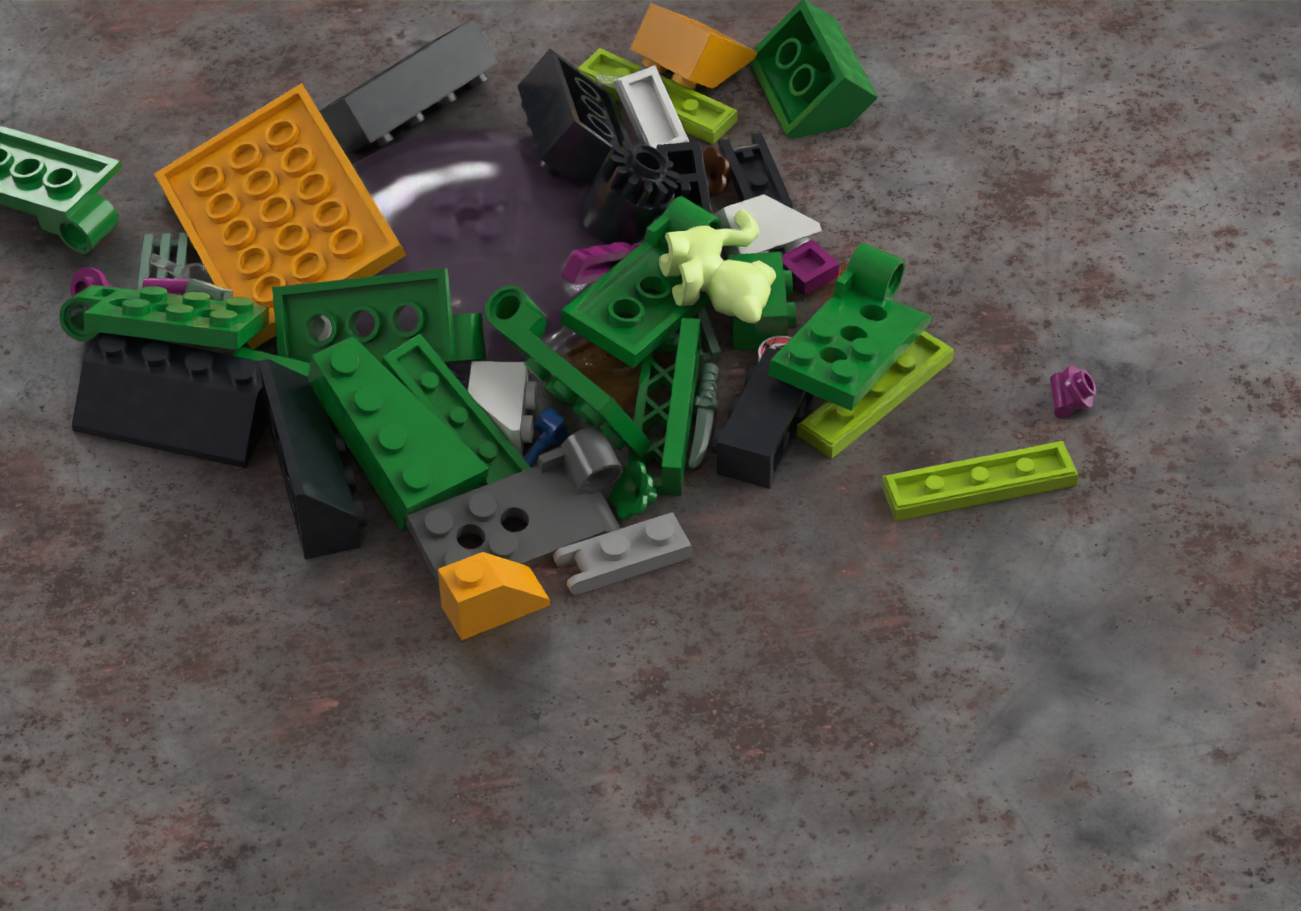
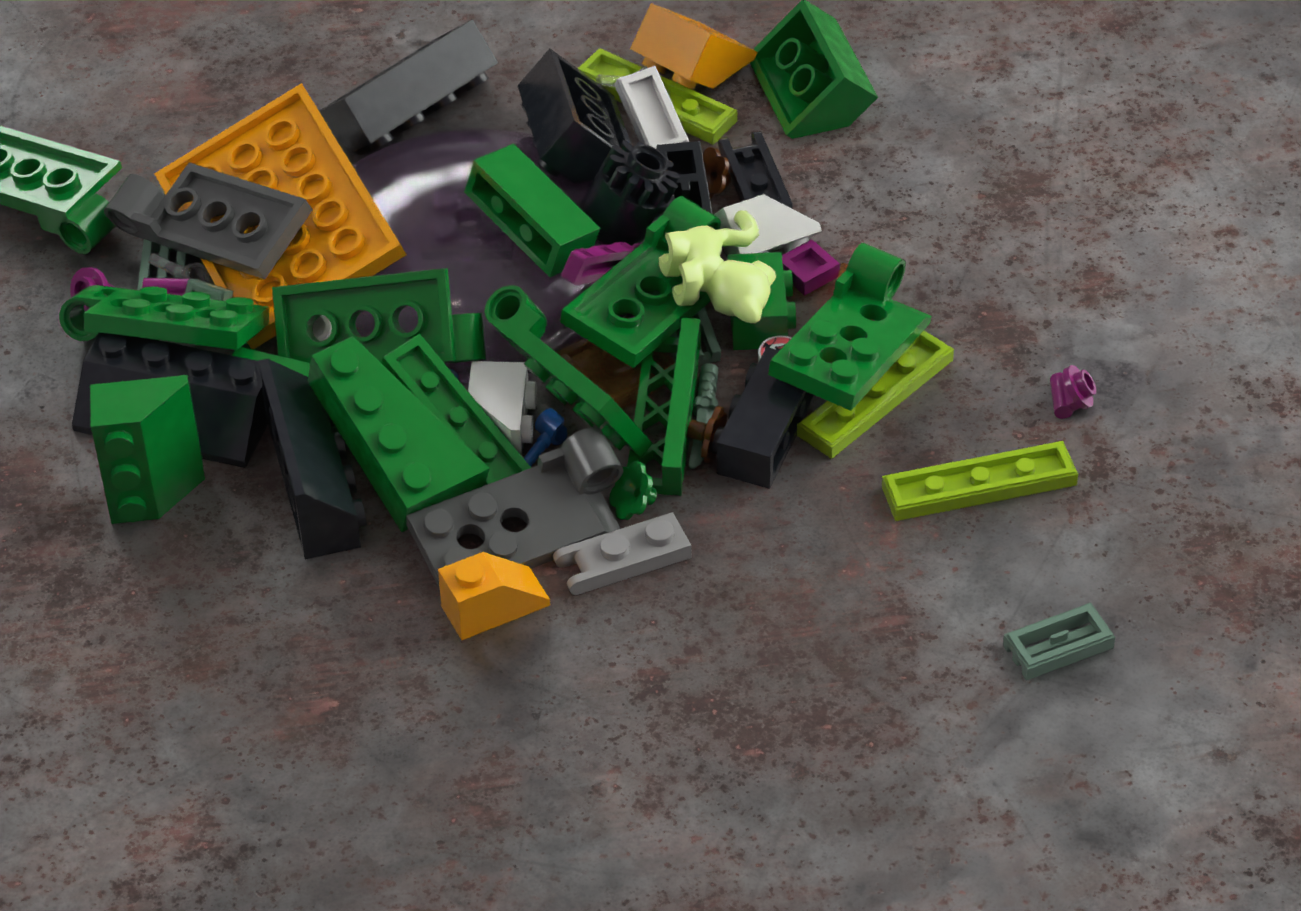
none -> green slope [90,375,205,524]
none -> dark grey hinge [104,163,312,280]
none -> green brick [464,143,600,278]
none -> reddish brown plant [687,406,727,464]
none -> sand green tile [1003,603,1115,681]

